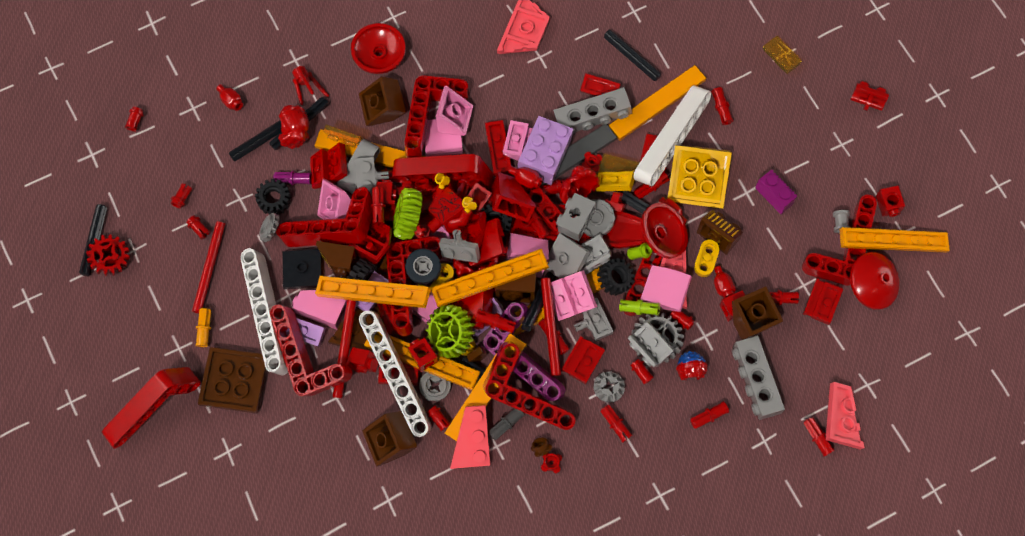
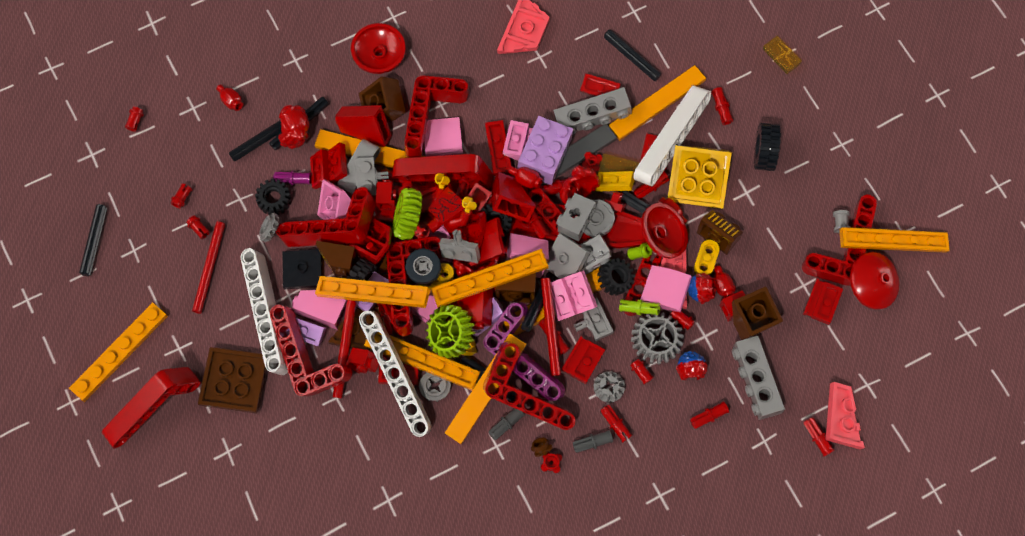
red gear [86,234,130,276] -> none
light orange axle [195,308,211,347] -> none
red plant [292,66,329,105] -> none
clear yellow plate [323,125,362,148] -> none
reddish brown slope [362,411,417,467] -> none
red axle [371,186,386,226] -> none
red brick [408,338,438,372] -> none
red plate [414,178,434,195] -> none
red pin [427,405,451,432] -> none
bright pink slope [436,86,474,136] -> none
coral wing [450,405,490,469] -> none
reddish brown tile [467,346,487,362] -> none
red pin [474,308,516,334] -> none
light grey bracket [628,321,675,367] -> none
magenta brick [755,170,797,214] -> none
red axle [769,290,799,305] -> none
red hips [851,81,889,111] -> none
red brick [876,186,905,217] -> none
none -> light orange plate [69,302,168,403]
none -> red slope [335,105,392,147]
none -> dark grey axle [573,430,613,453]
none -> red piece [687,273,716,304]
none -> black bush [754,123,781,171]

